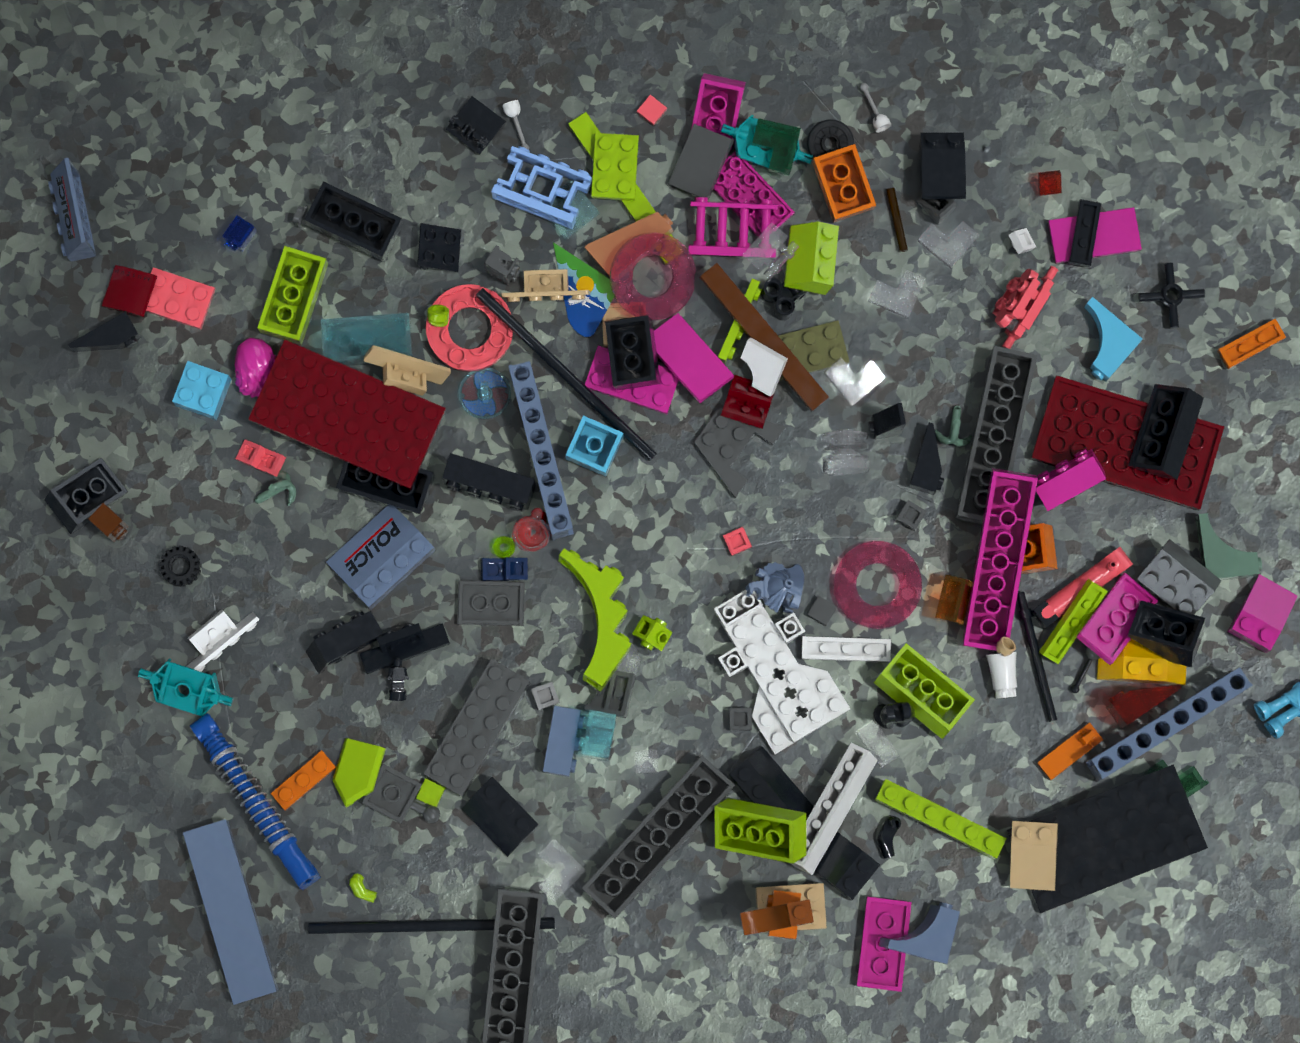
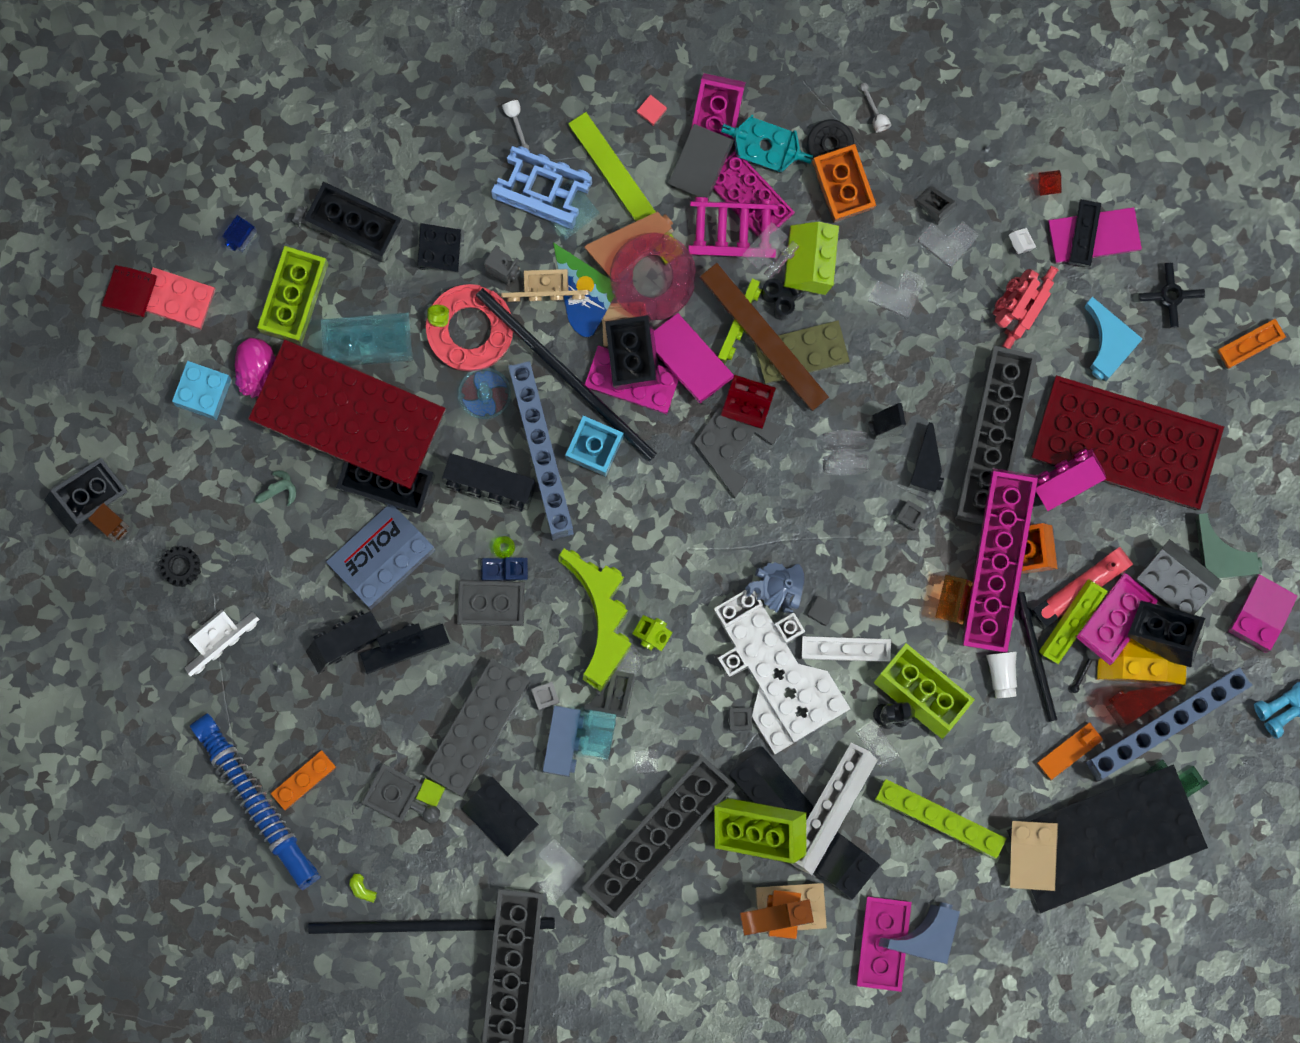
sand blue slope [48,158,96,262] -> none
black slope [68,312,141,352] -> none
teal plate [138,658,234,716] -> none
sand blue tile [183,819,278,1005] -> none
coral slope [235,440,286,477] -> none
lime tile [332,738,386,808] -> none
tan bracket [364,345,451,396] -> none
black piece [387,657,409,701] -> none
black hinge [446,96,506,155] -> none
clear piece [512,508,551,552] -> none
lime plate [591,133,639,201] -> none
coral tile [723,527,752,556] -> none
white tile [741,338,788,397] -> none
clear green panel [752,119,801,176] -> none
clear plate [824,358,885,406] -> none
clear pink plate [833,541,922,629] -> none
black arm [878,816,901,859] -> none
dark brown piece [886,188,908,253] -> none
black slope [919,132,966,199] -> none
sand green piece [935,406,972,447] -> none
tan hinge [996,637,1016,656] -> none
black slope [1128,384,1204,480] -> none

